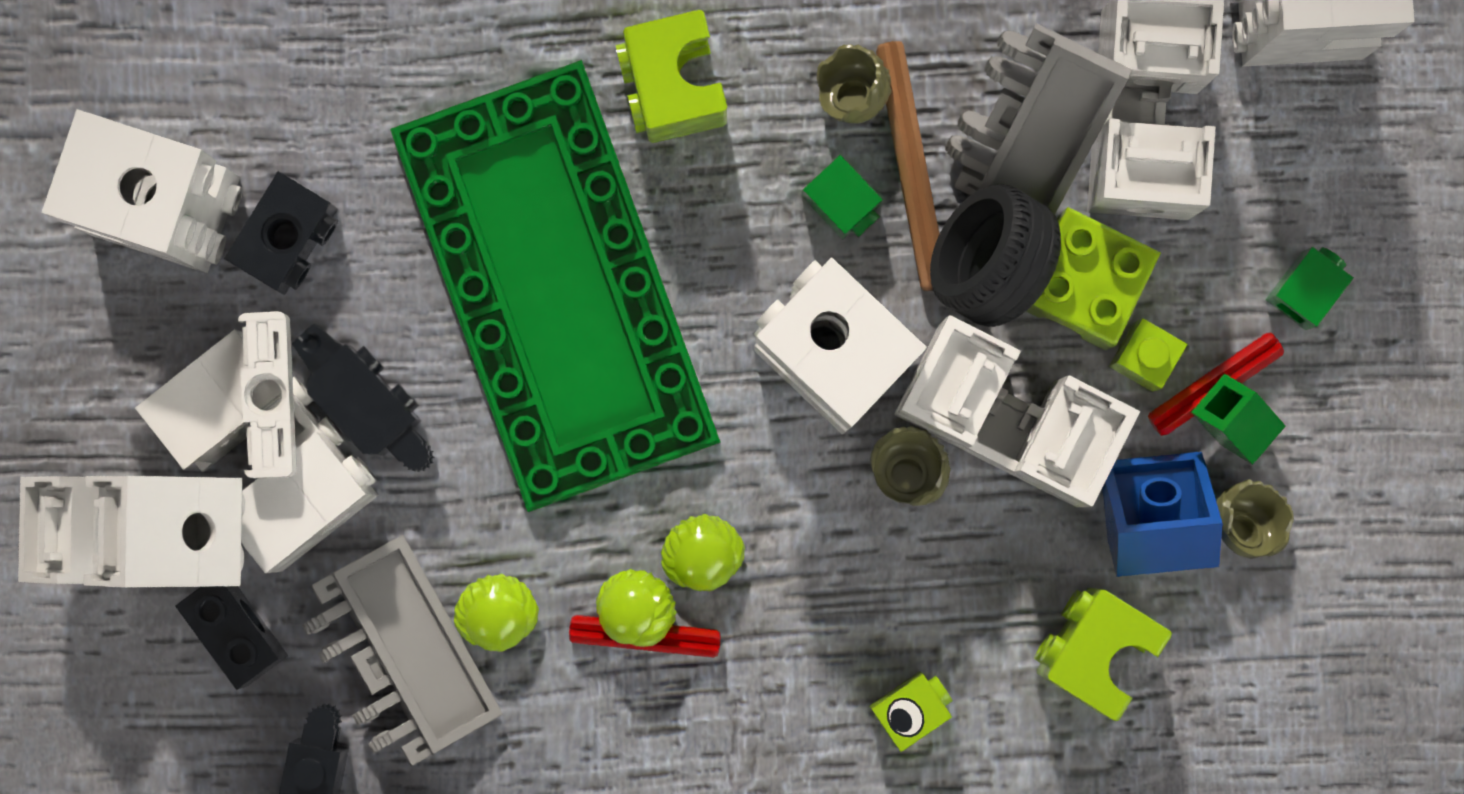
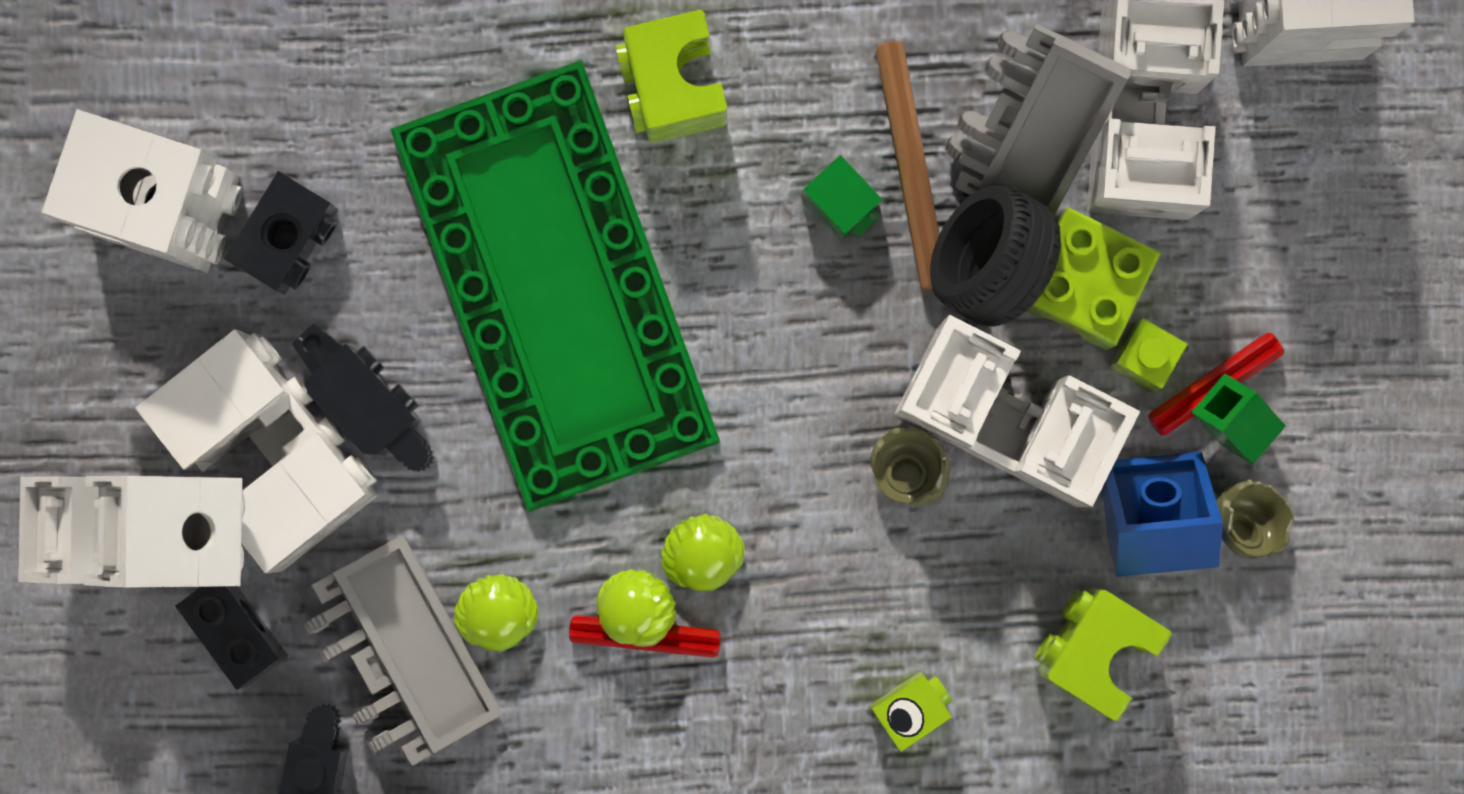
white piece [238,311,297,478] -> none
white piece [754,257,927,434] -> none
olive hair [817,44,892,124] -> none
green brick [1266,247,1354,330] -> none

